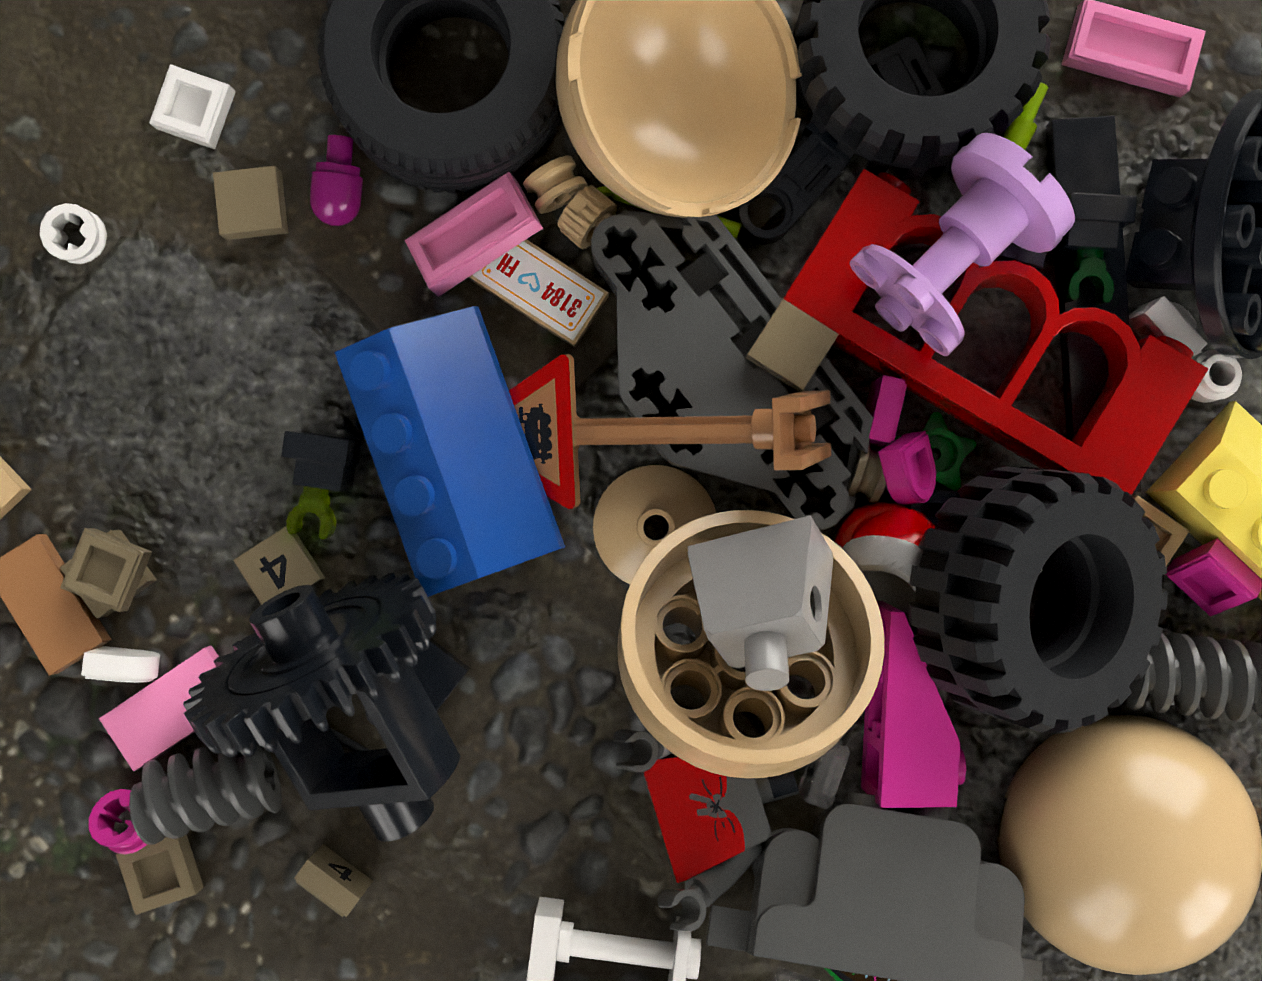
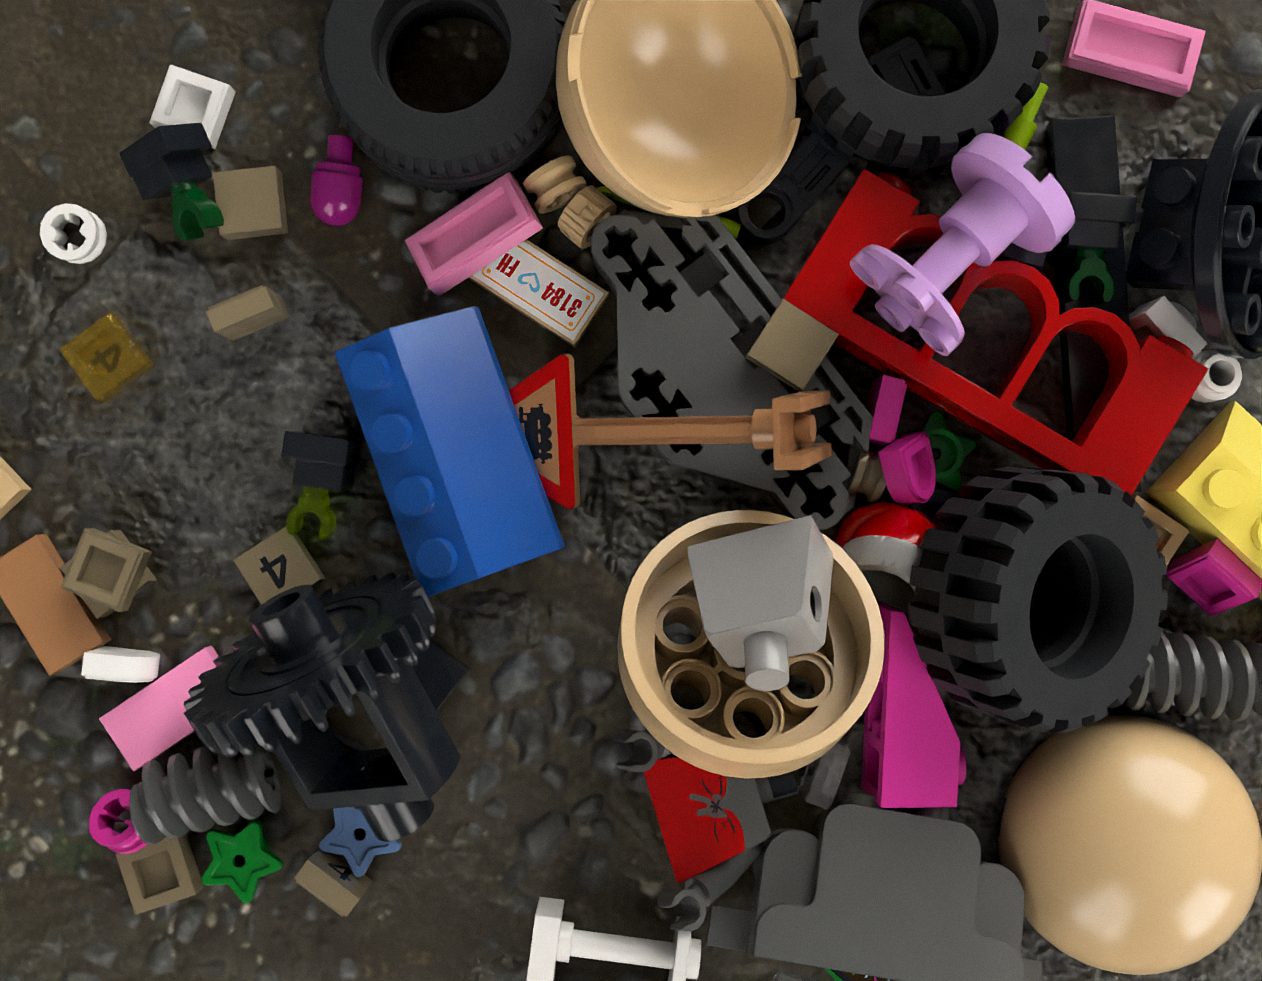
tan dish [593,465,716,584] -> none
none -> clear yellow tile [59,312,154,402]
none -> black piece [119,123,224,241]
none -> green plate [201,820,284,903]
none -> dark tan tile [205,285,290,341]
none -> medium blue plate [319,806,402,877]

